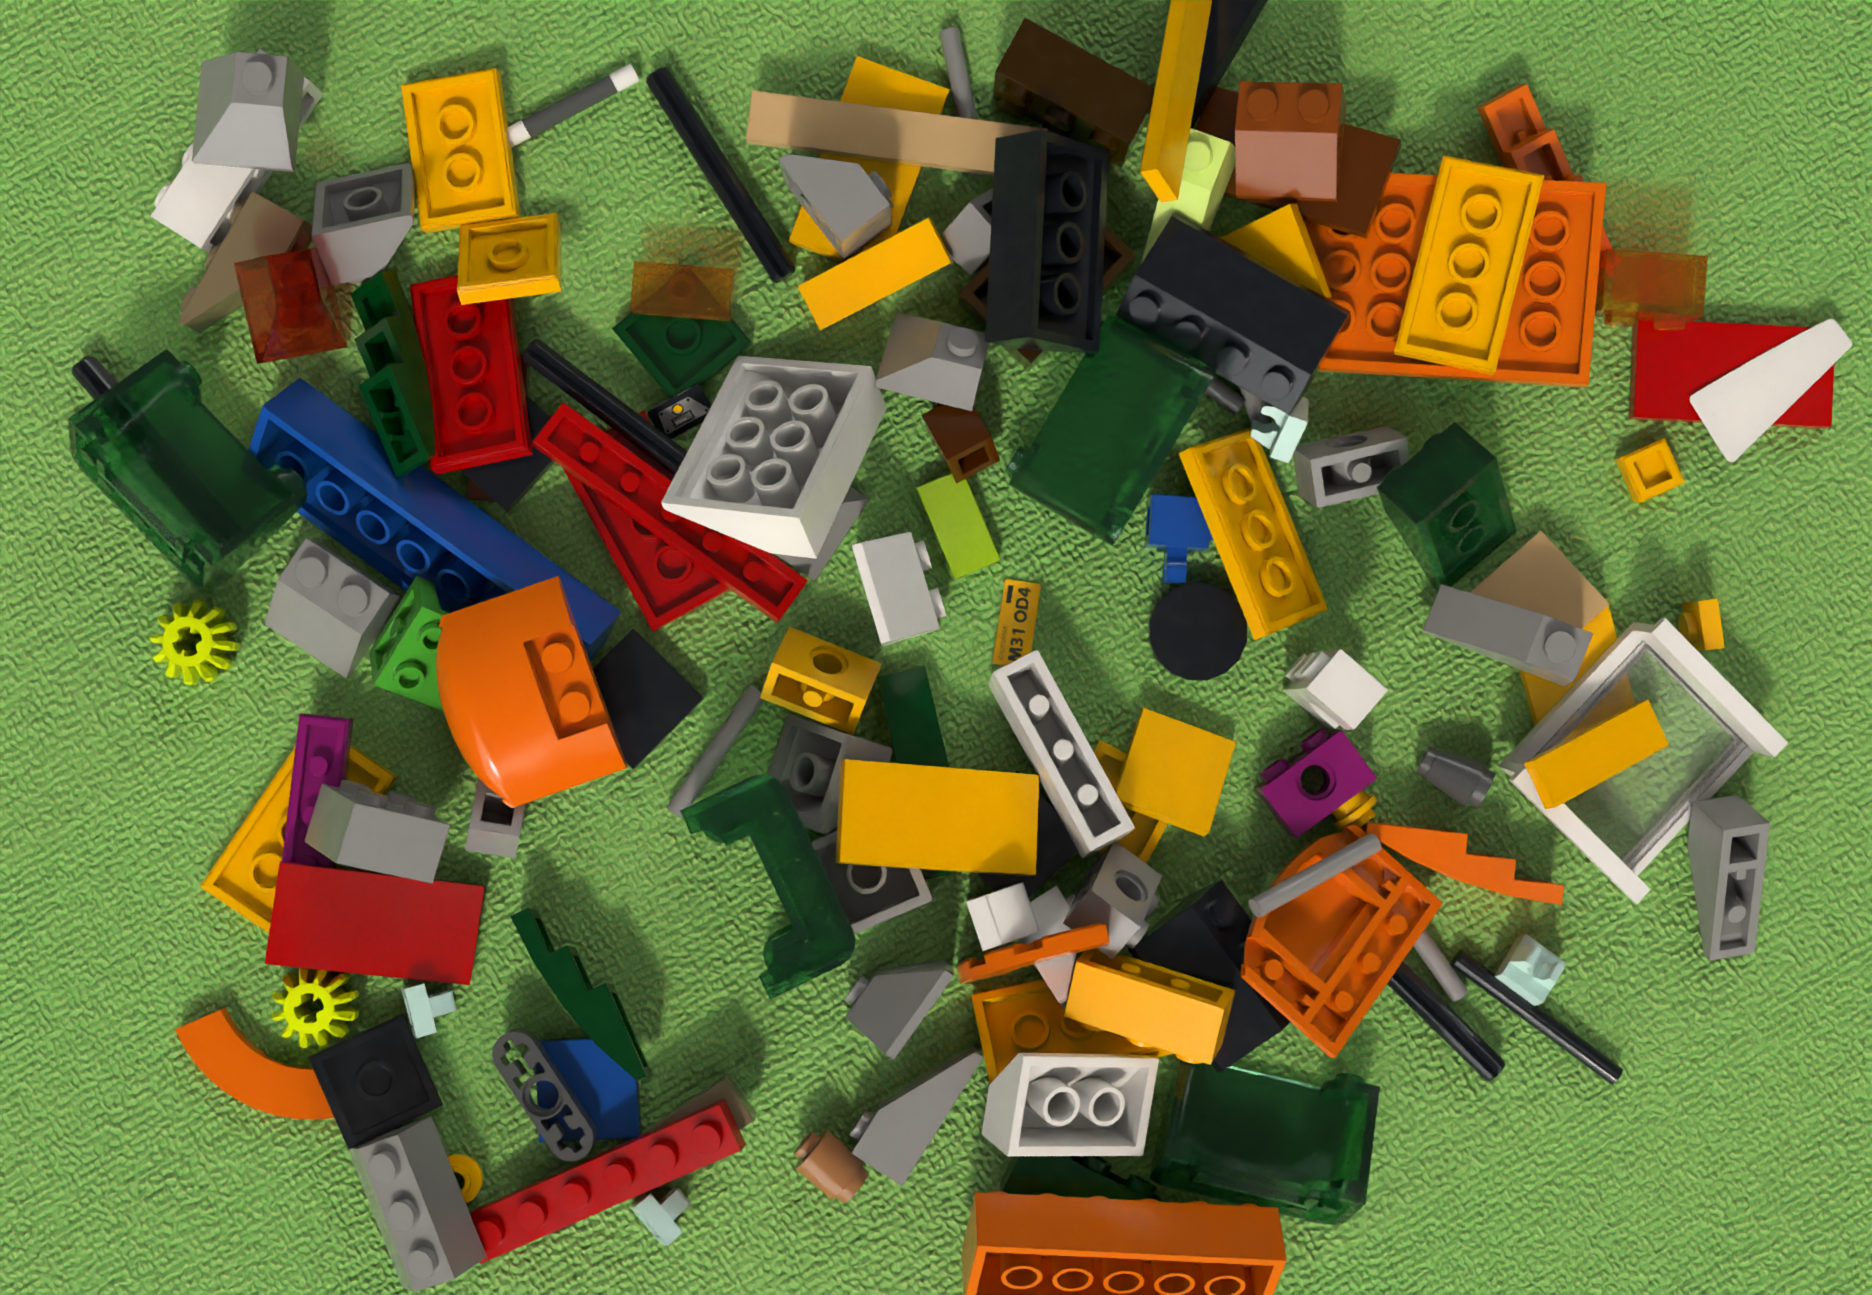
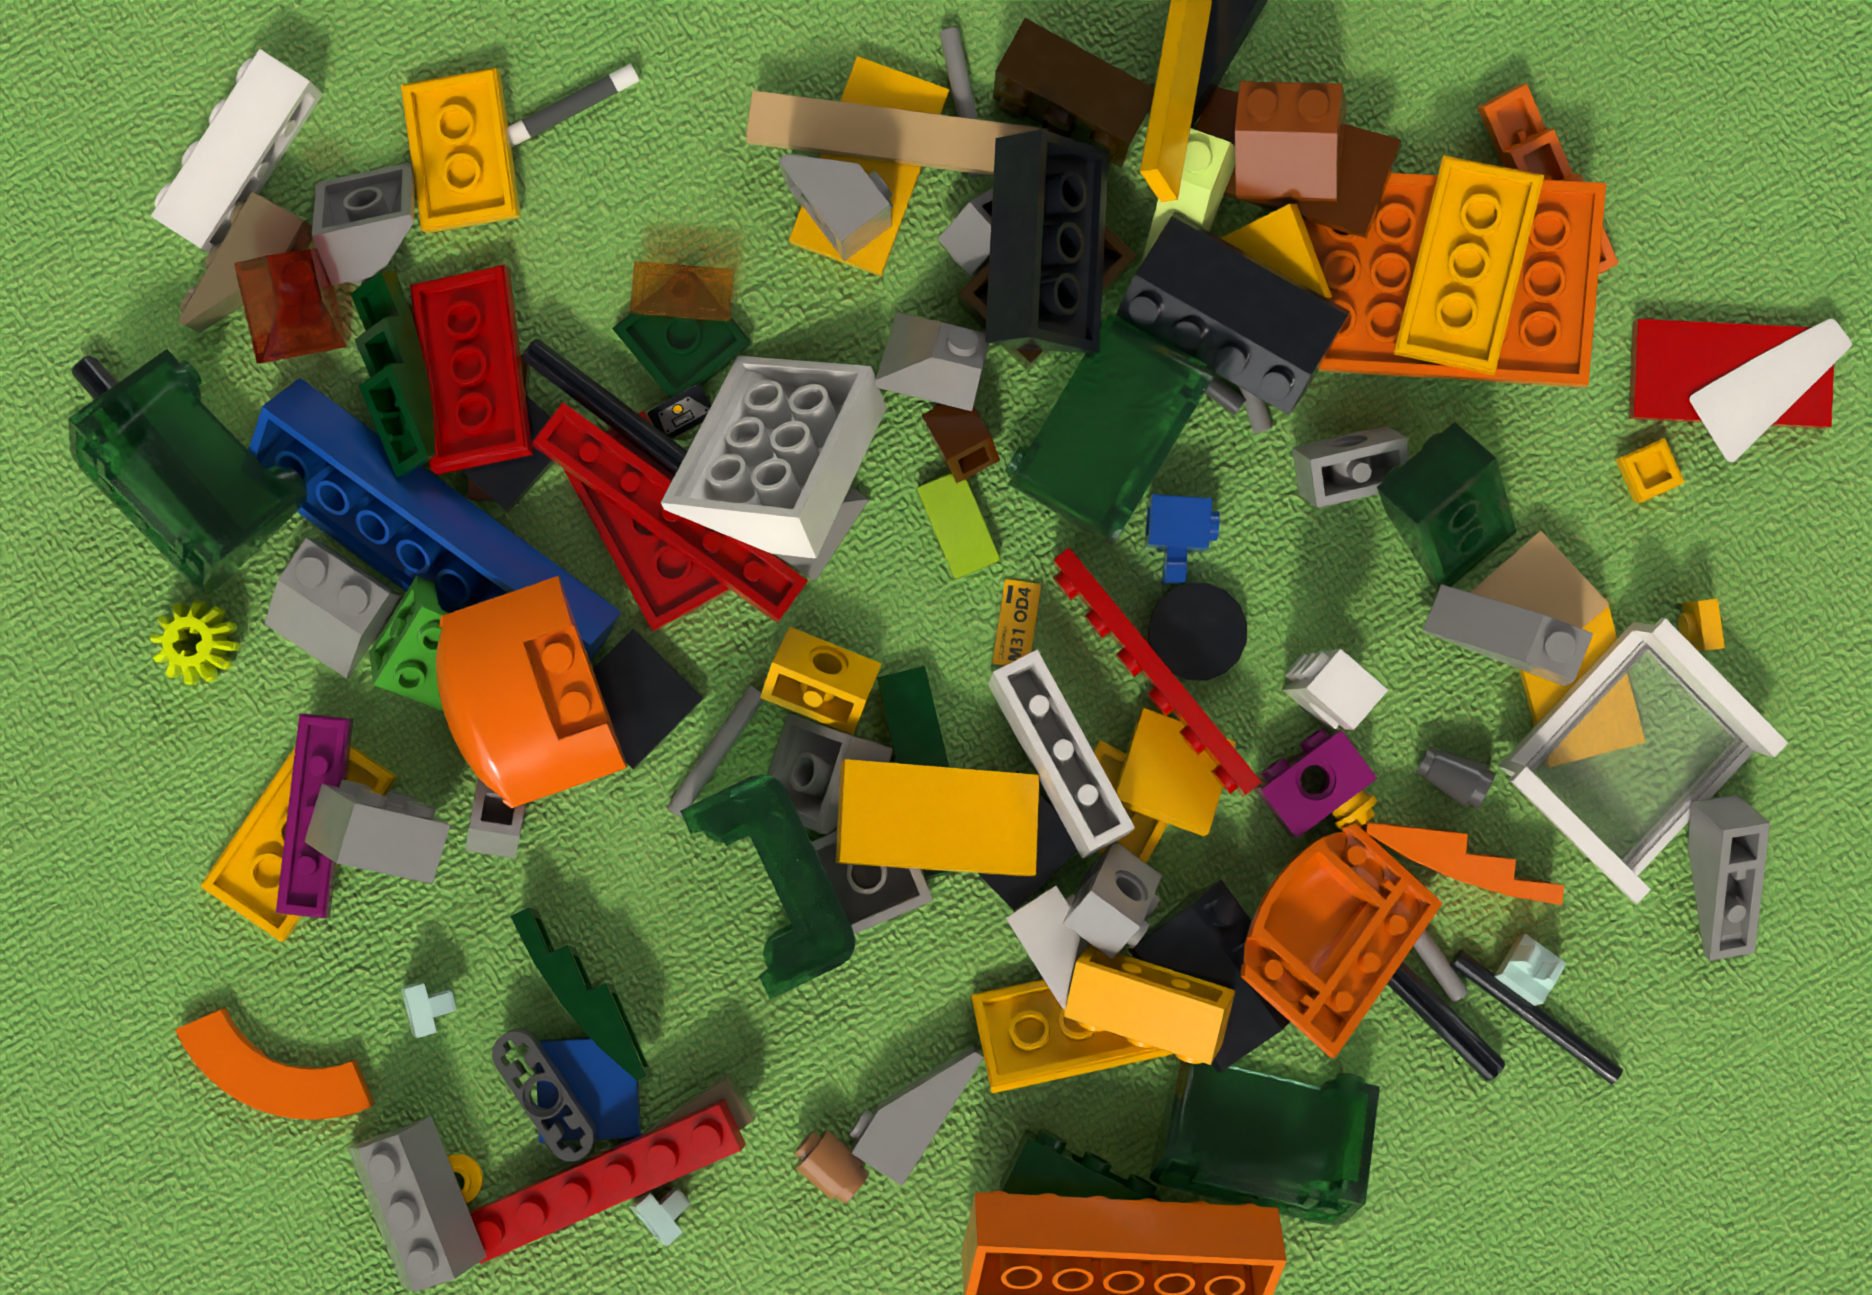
light grey slope [192,52,304,172] -> none
red tile [264,861,485,985] -> none
neon yellow gear [271,968,359,1048] -> none
black tile [308,1014,443,1150] -> none
yellow tile [457,213,561,305] -> none
black axle [646,66,795,283] -> none
yellow tile [797,217,953,330] -> none
light grey slope [844,959,954,1060] -> none
white slope [852,532,946,646] -> none
orange tile [956,922,1110,985] -> none
white plate [966,882,1040,951] -> none
white slope [982,1053,1159,1156] -> none
yellow tile [1178,427,1328,640] -> none
light grey bar [1249,833,1381,918] -> none
light aqua tile [1250,397,1309,464] -> none
yellow tile [1524,700,1669,809] -> none
clear orange brick [1595,249,1708,330] -> none
none -> red plate [1052,547,1262,797]

